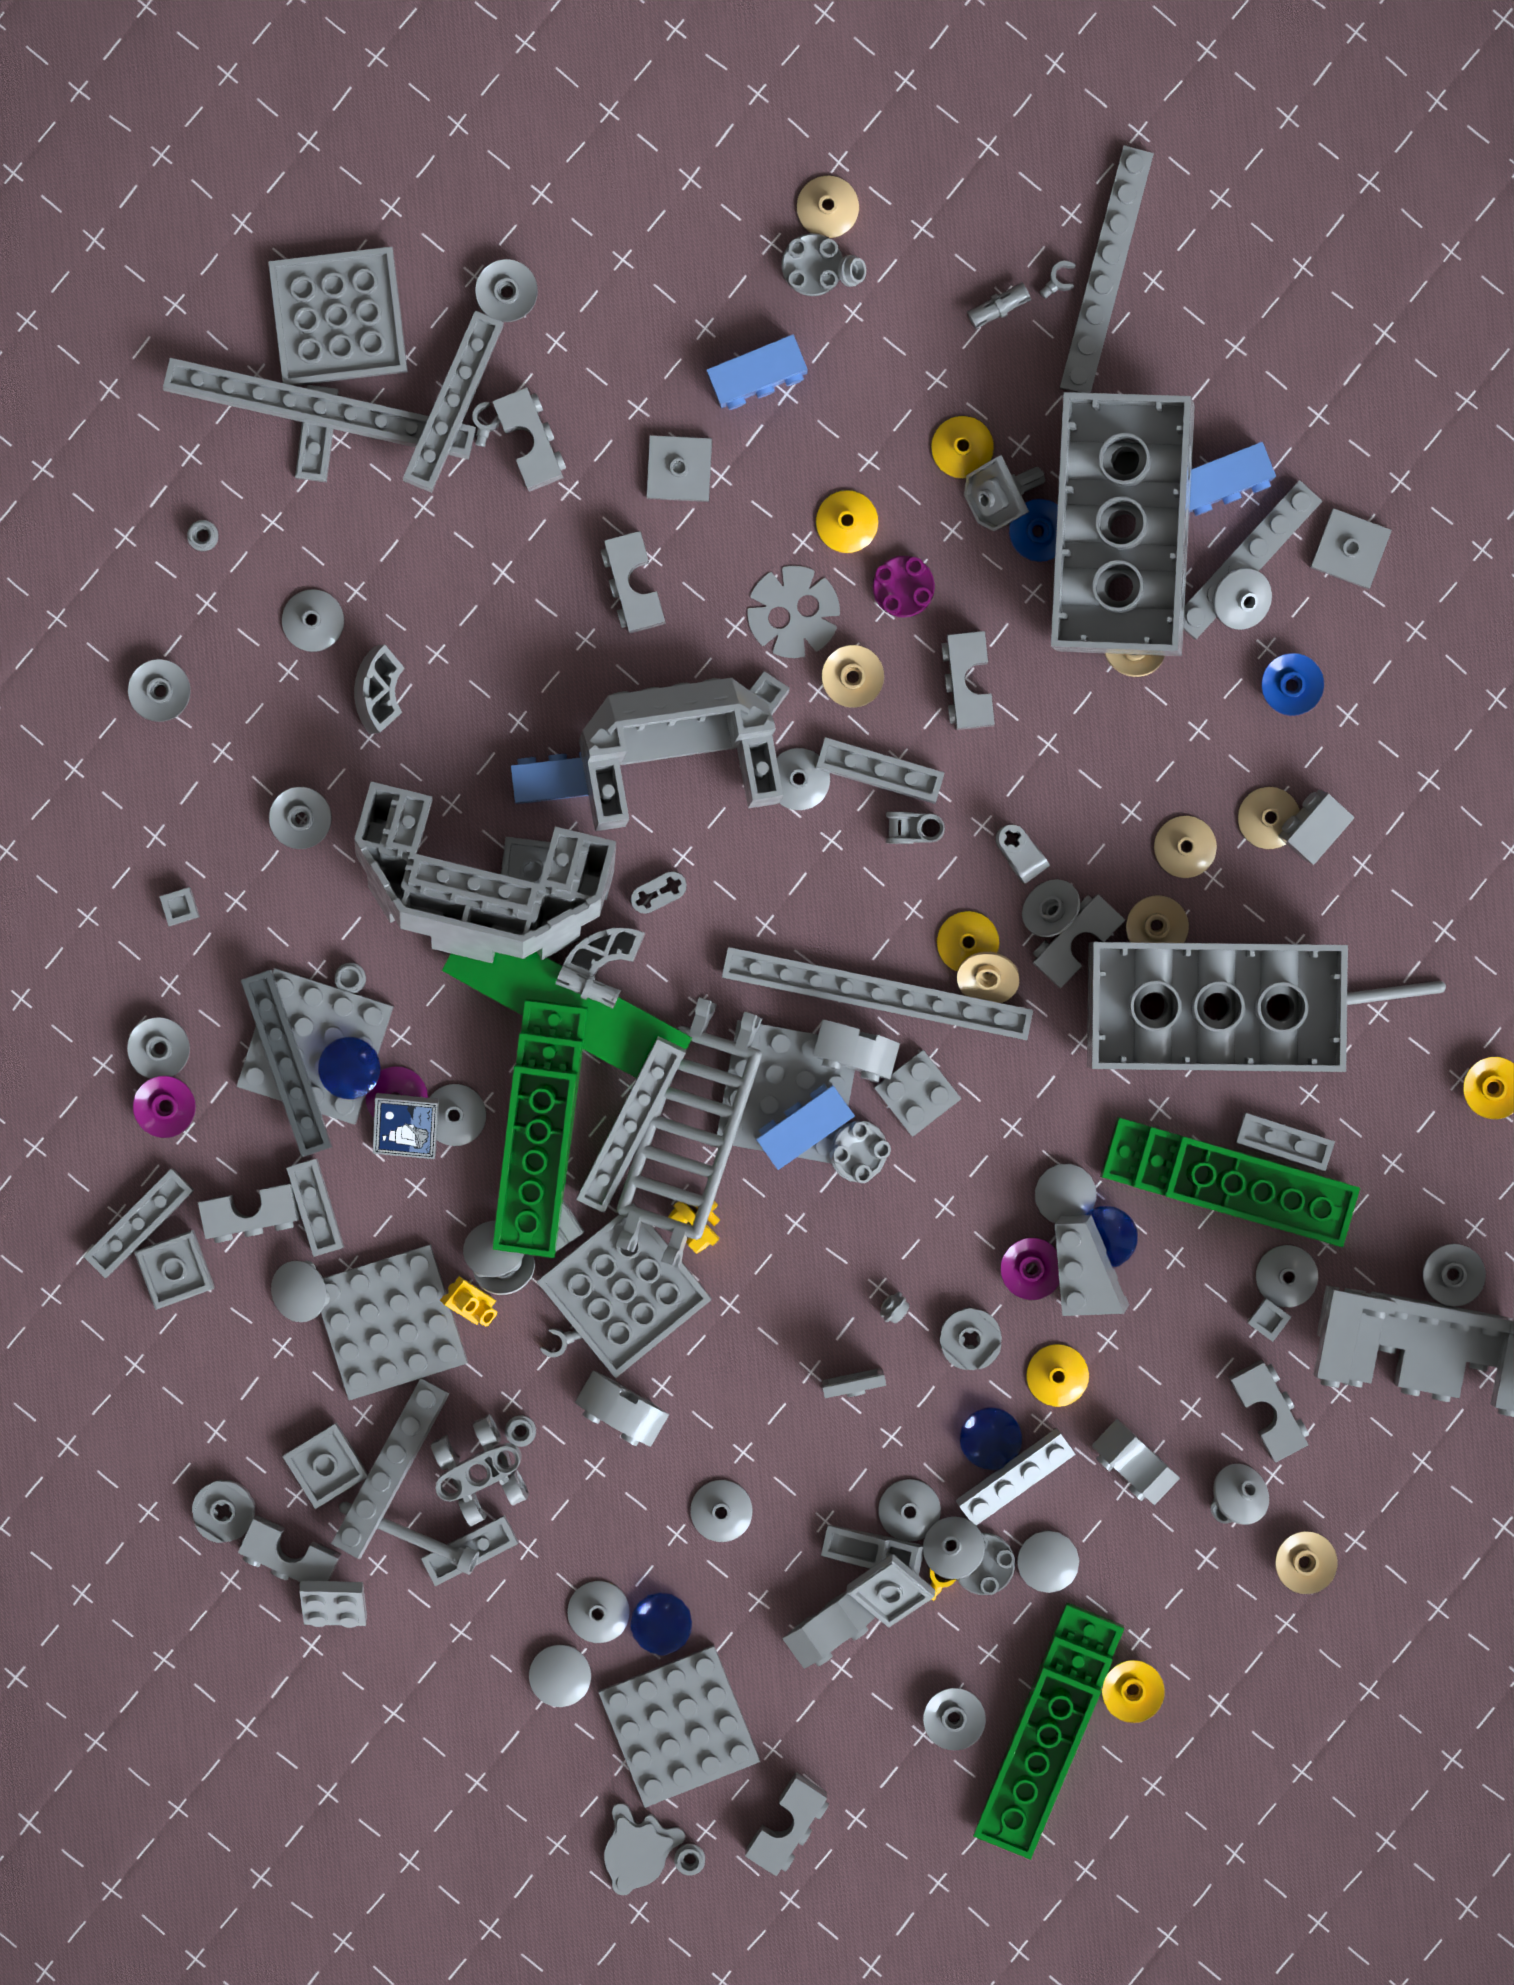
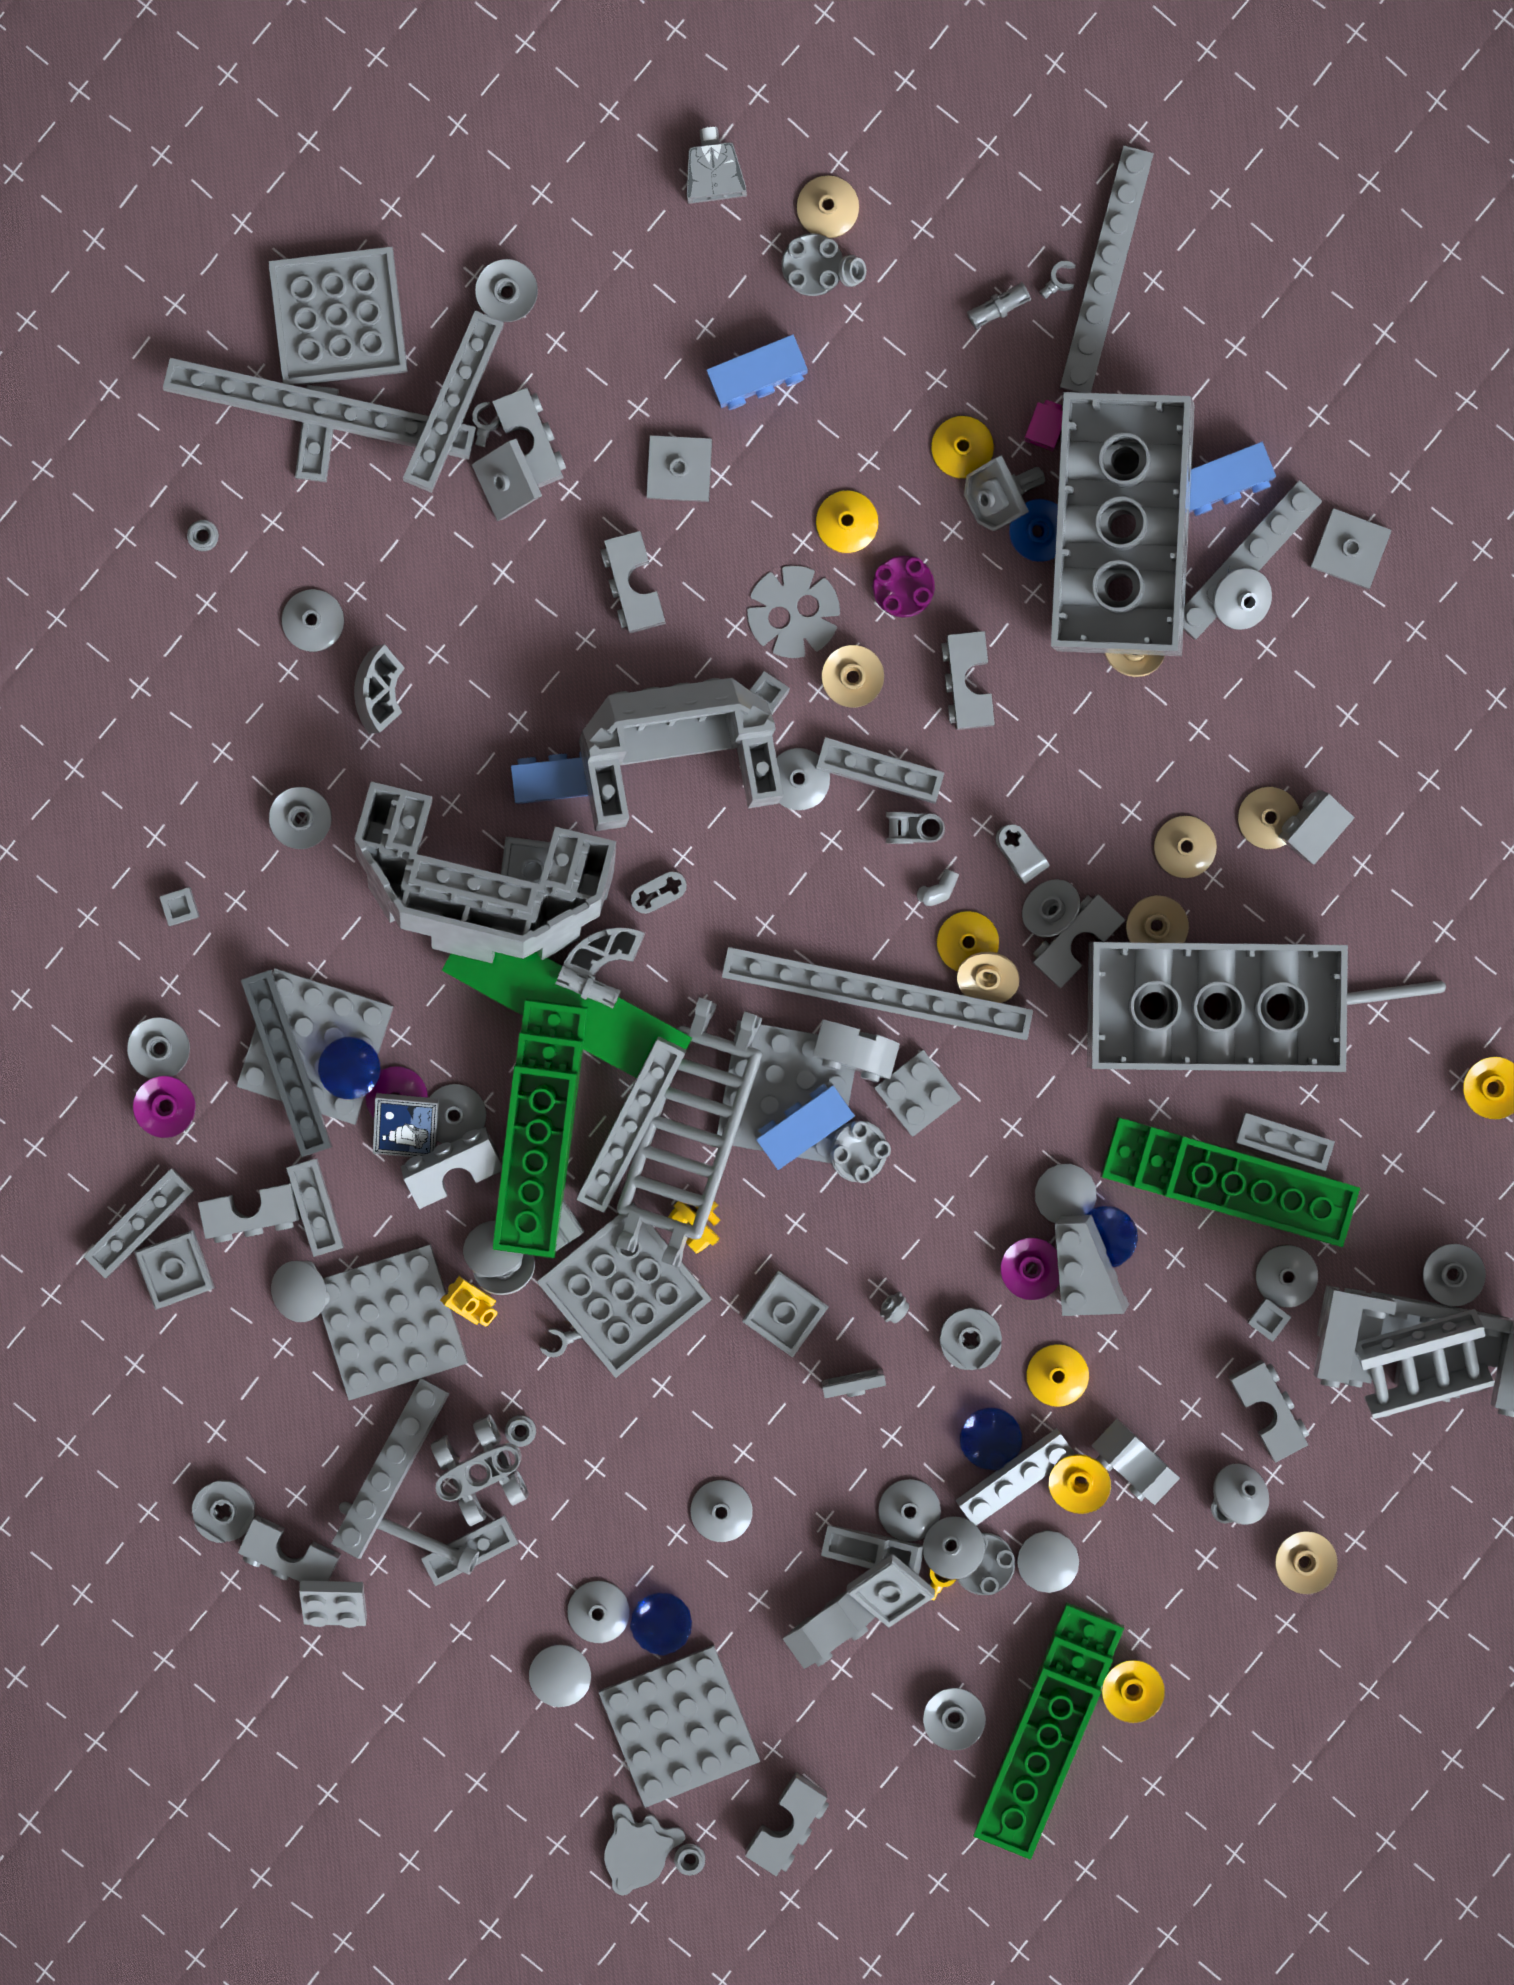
light grey dish [128,659,191,722] -> none
light grey plate [282,1423,368,1509] -> none
light grey plate [335,963,366,994] -> none
light grey brick [575,1370,669,1447] -> none
blue dish [1261,653,1324,716] -> none
none -> light grey arch [401,1127,502,1209]
none -> light grey plate [472,439,542,521]
none -> light grey torso [687,127,747,204]
none -> light grey plate [742,1270,829,1358]
none -> light grey arm [917,869,959,906]
none -> dark pink brick [1023,400,1063,452]
none -> yellow dish [1049,1454,1111,1514]
none -> light grey fence [1355,1309,1495,1419]

